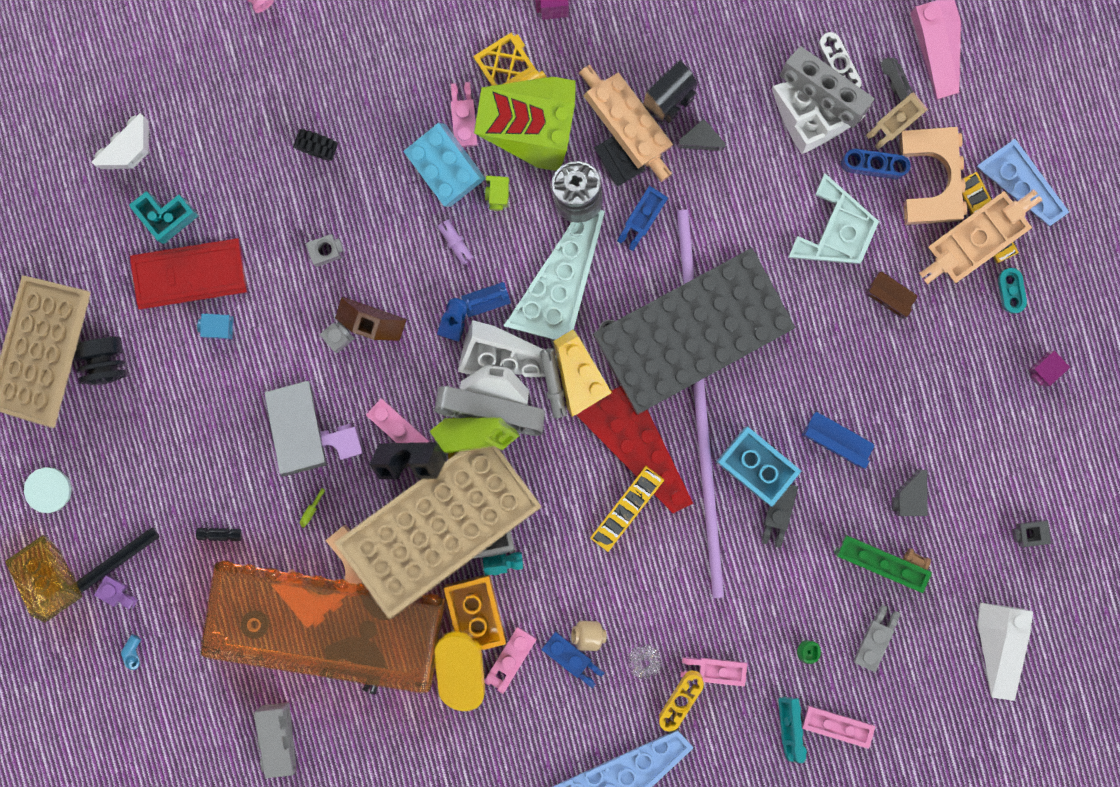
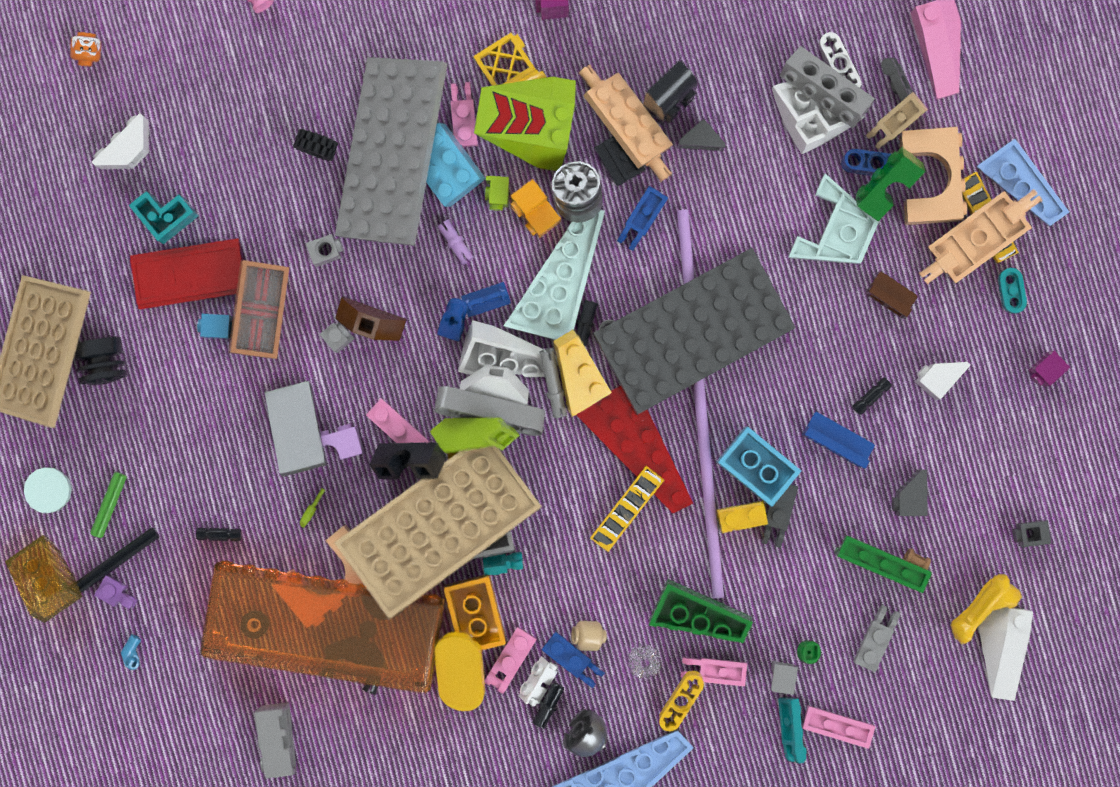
none -> orange head [70,32,101,67]
none -> bright green axle [90,472,127,538]
none -> clear brick [228,260,289,359]
none -> light grey plate [335,57,447,246]
none -> light orange brick [510,179,561,238]
none -> white hinge [518,656,558,707]
none -> black axle [532,683,564,729]
none -> flat silver cylinder [563,709,607,757]
none -> black axle [576,300,598,347]
none -> green wedge [649,579,753,643]
none -> yellow brick [716,501,768,533]
none -> light grey panel [771,661,798,695]
none -> black axle [852,378,892,415]
none -> green arch [856,147,925,222]
none -> white slope [915,362,970,400]
none -> yellow hair [950,574,1022,644]

